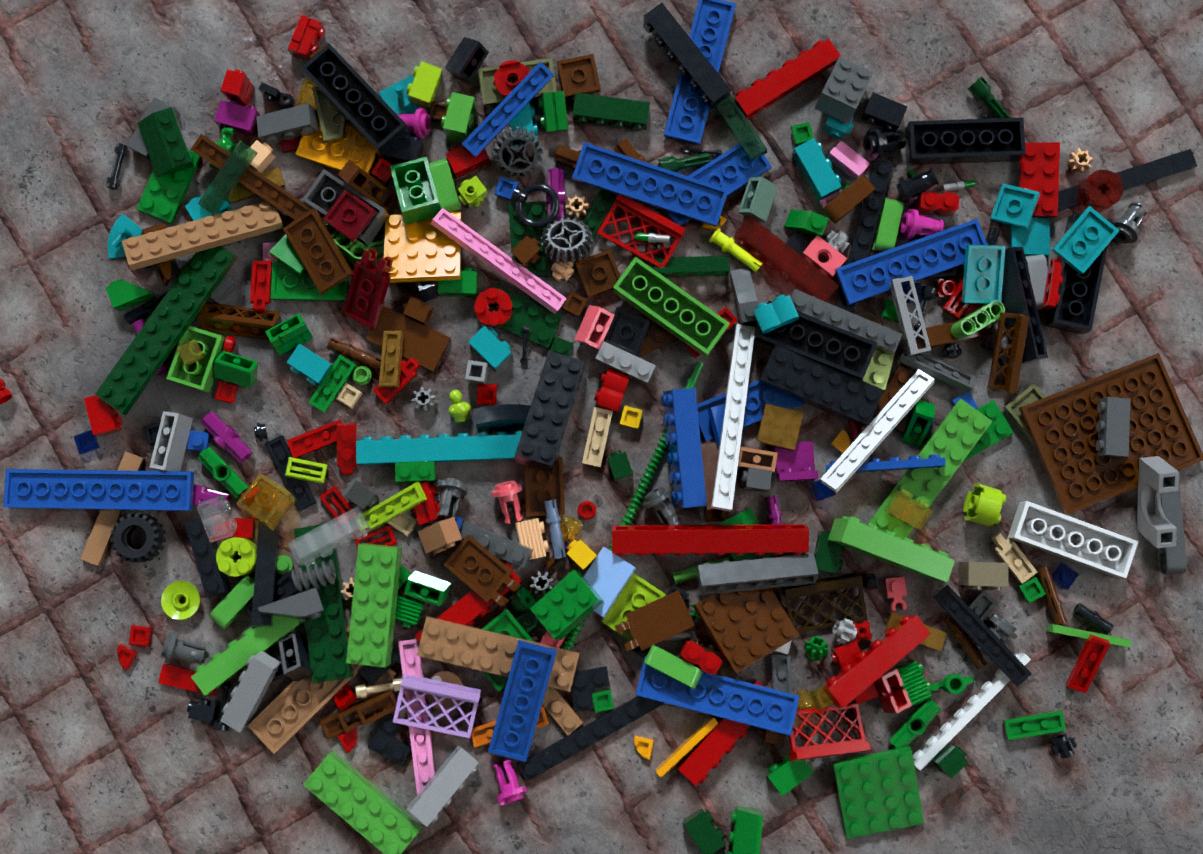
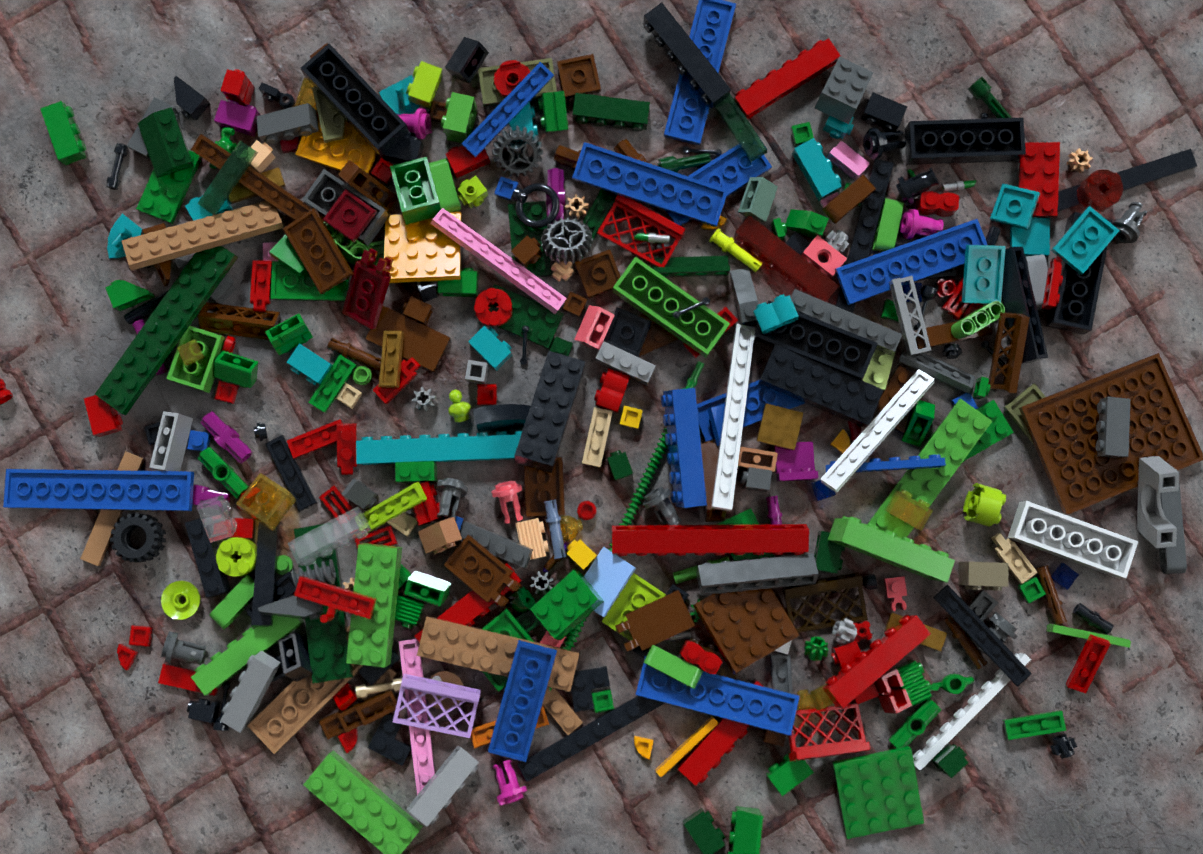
clear blue tile [73,430,100,455] -> none
lime tile [285,457,327,484] -> none
red brick [287,15,326,61] -> none
none -> green brick [40,101,87,165]
none -> black slope [174,76,210,121]
none -> red plate [294,576,377,623]
none -> black hinge [673,297,710,319]
none -> green plate [771,218,787,242]
none -> green plate [973,377,990,399]

